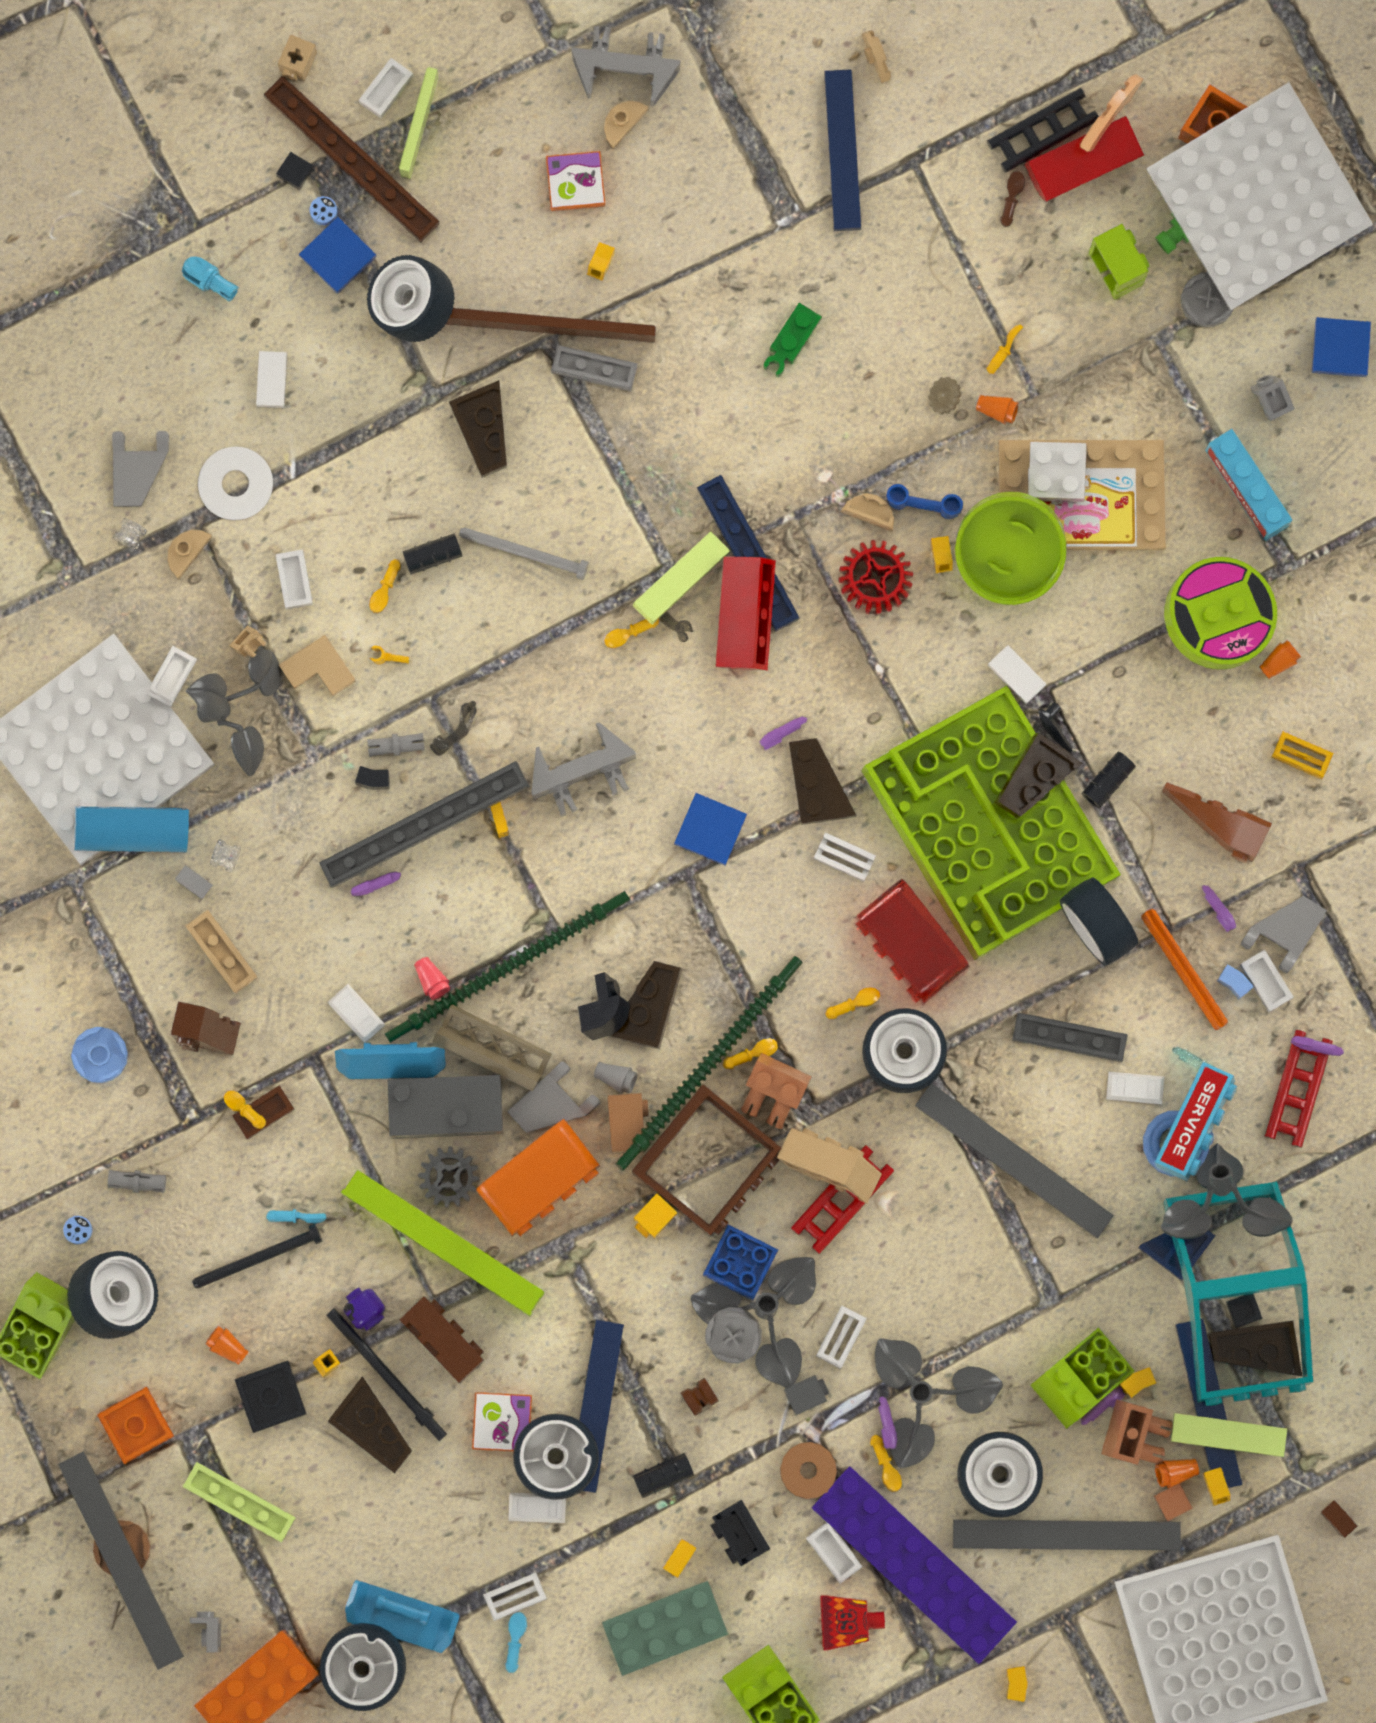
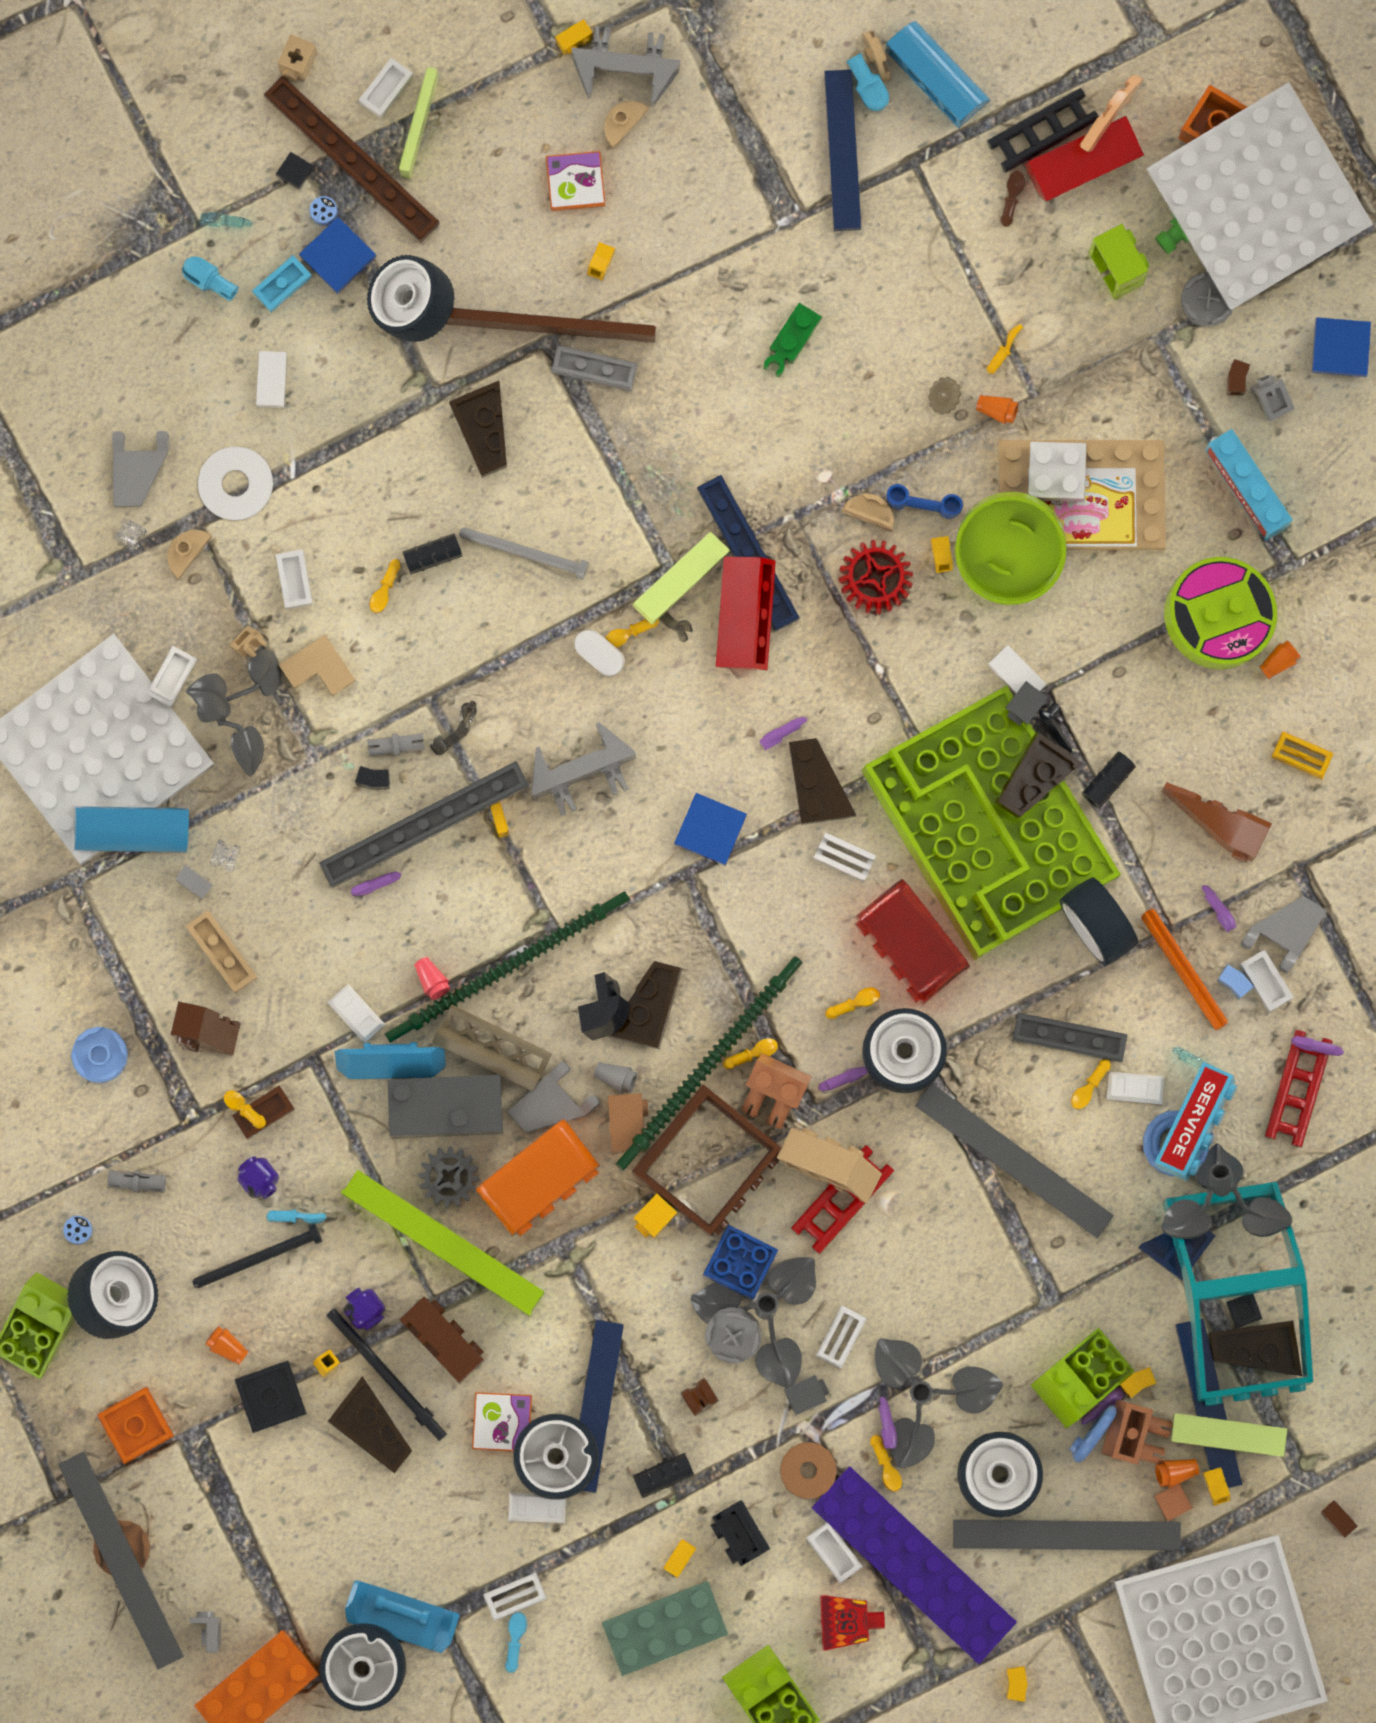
yellowish green plate [183,1462,296,1543] -> none
yellow hand [370,645,410,665] -> none
none -> clear light blue piece [200,212,252,228]
none -> dark purple head [237,1156,279,1199]
none -> medium azure plate [252,255,312,313]
none -> yellow piece [555,19,593,55]
none -> white tile [575,630,625,676]
none -> medium lavender piece [818,1067,868,1092]
none -> medium azure arm [846,53,890,111]
none -> dark azure brick [885,21,991,129]
none -> dark grey brick [1005,681,1048,726]
none -> medium blue piece [1069,1405,1117,1463]
none -> yellow piece [1071,1059,1111,1110]
none -> reddish brown piece [1227,359,1250,396]

